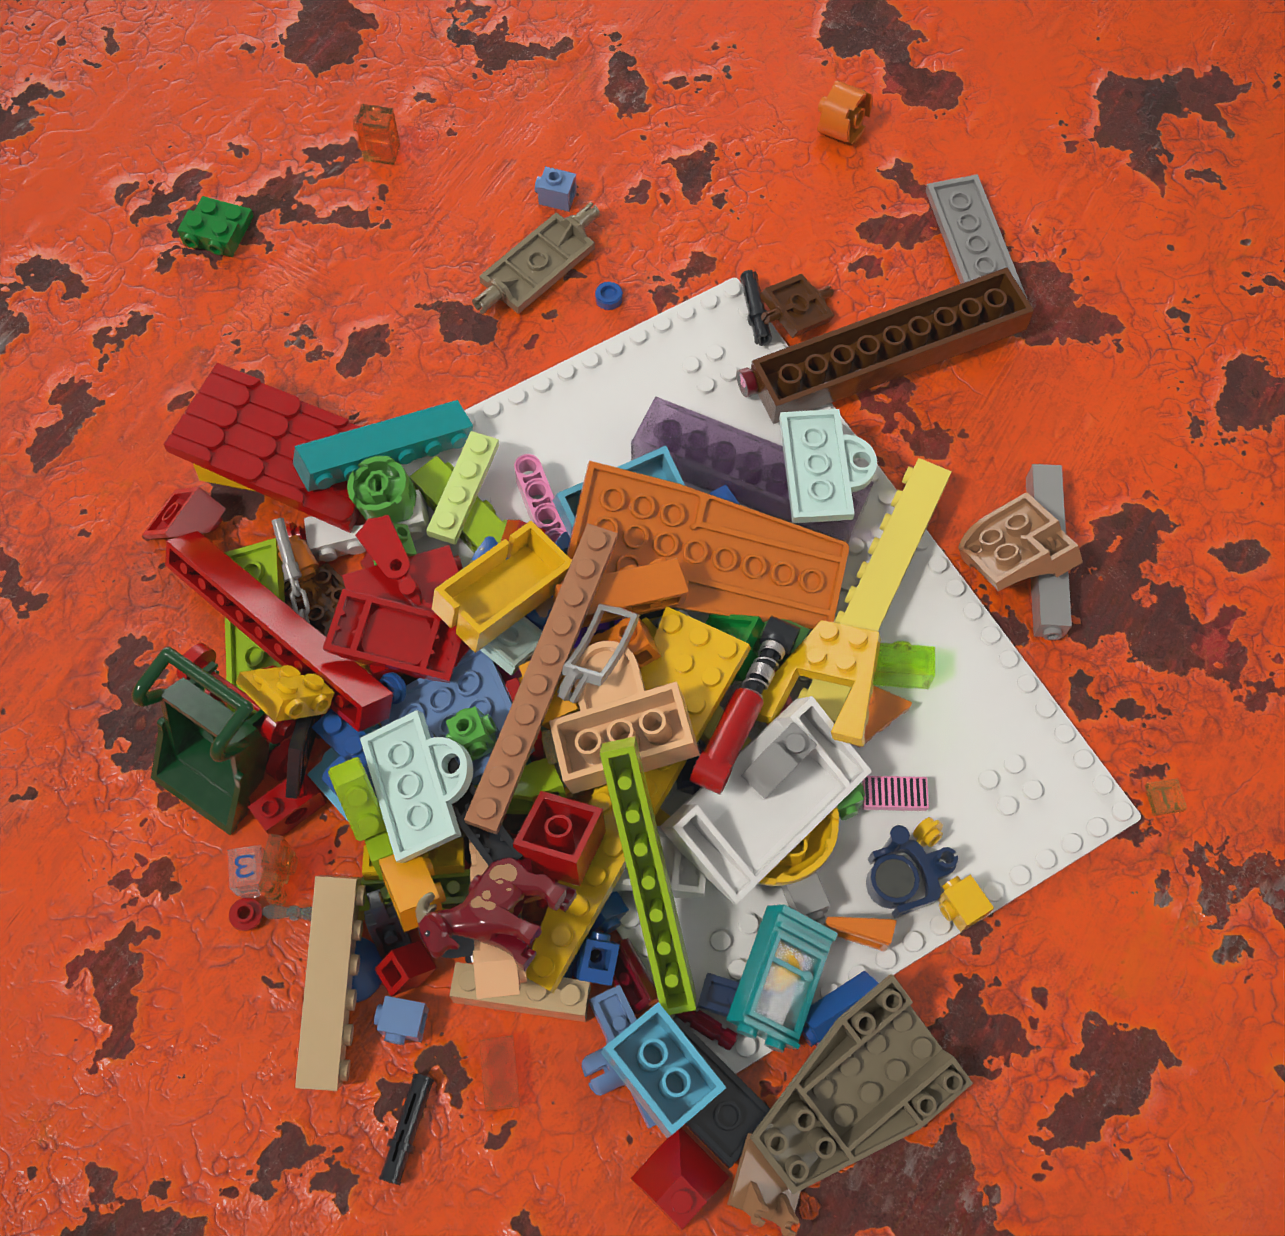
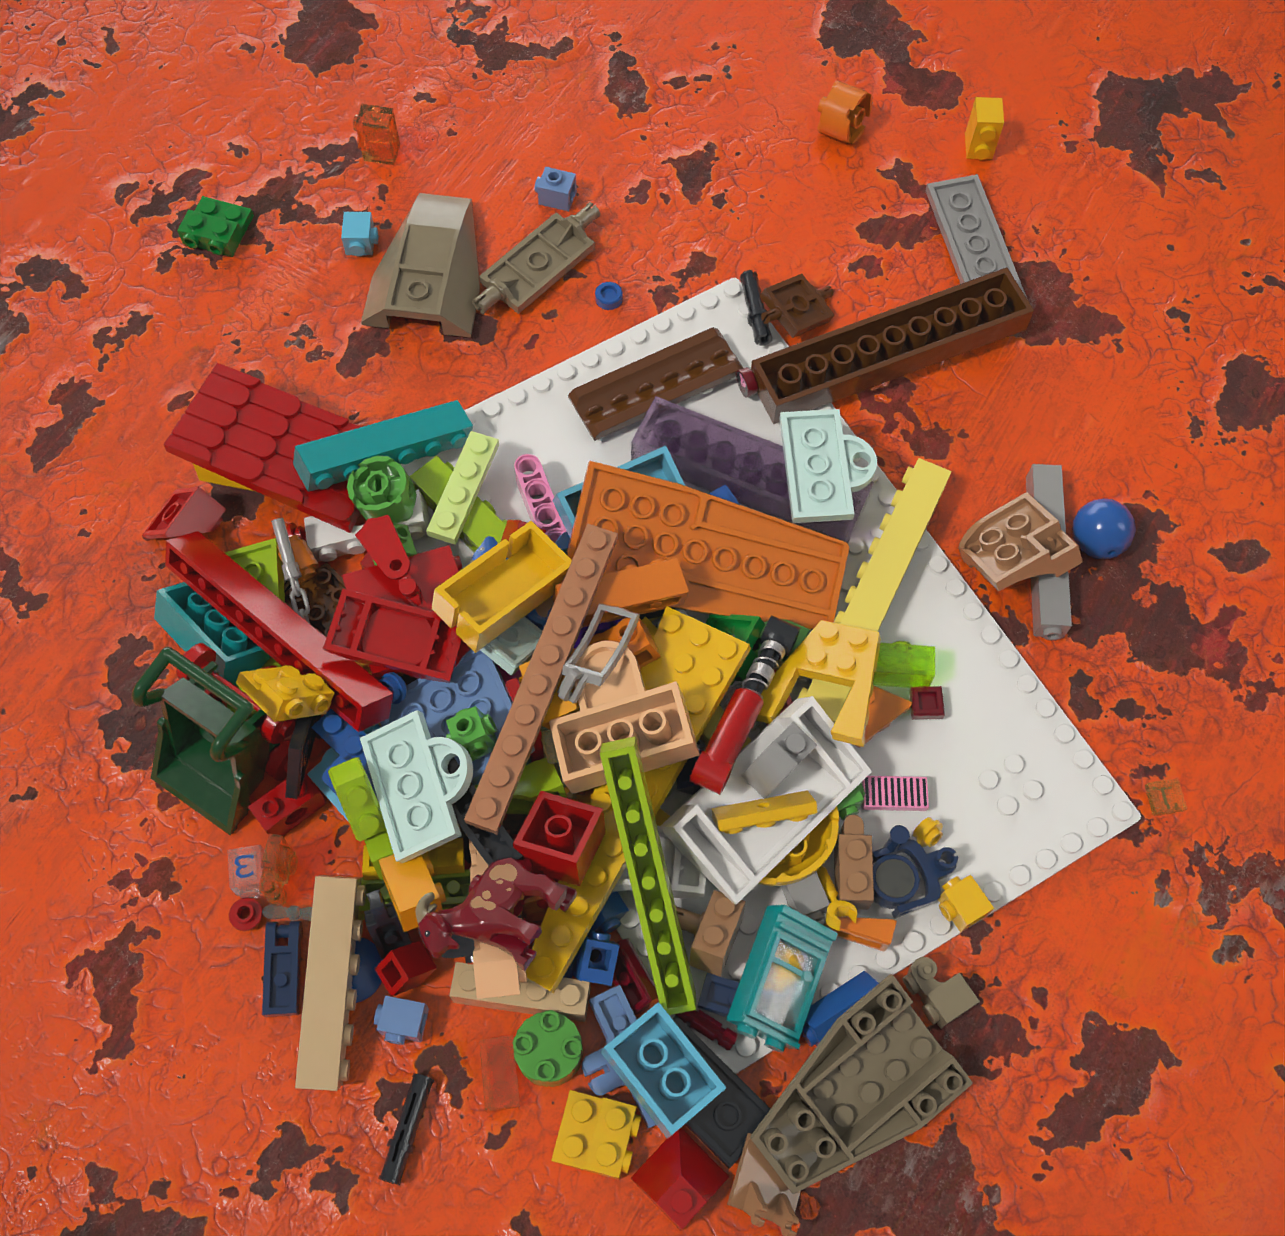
none -> teal slope [154,582,271,686]
none -> dark blue plate [262,921,303,1017]
none -> medium azure brick [341,212,378,256]
none -> dark tan wedge [361,193,480,338]
none -> bright green brick [513,1010,583,1087]
none -> yellow plate [551,1090,642,1180]
none -> reddish brown plate [568,327,743,441]
none -> medium nougat brick [676,890,746,977]
none -> yellow tile [711,790,817,834]
none -> yellow piece [816,866,857,931]
none -> medium nougat brick [834,815,874,910]
none -> dark tan brick [902,957,980,1029]
none -> dark red tile [909,686,945,720]
none -> yellow brick [965,97,1004,160]
none -> blue piece [1072,498,1136,559]

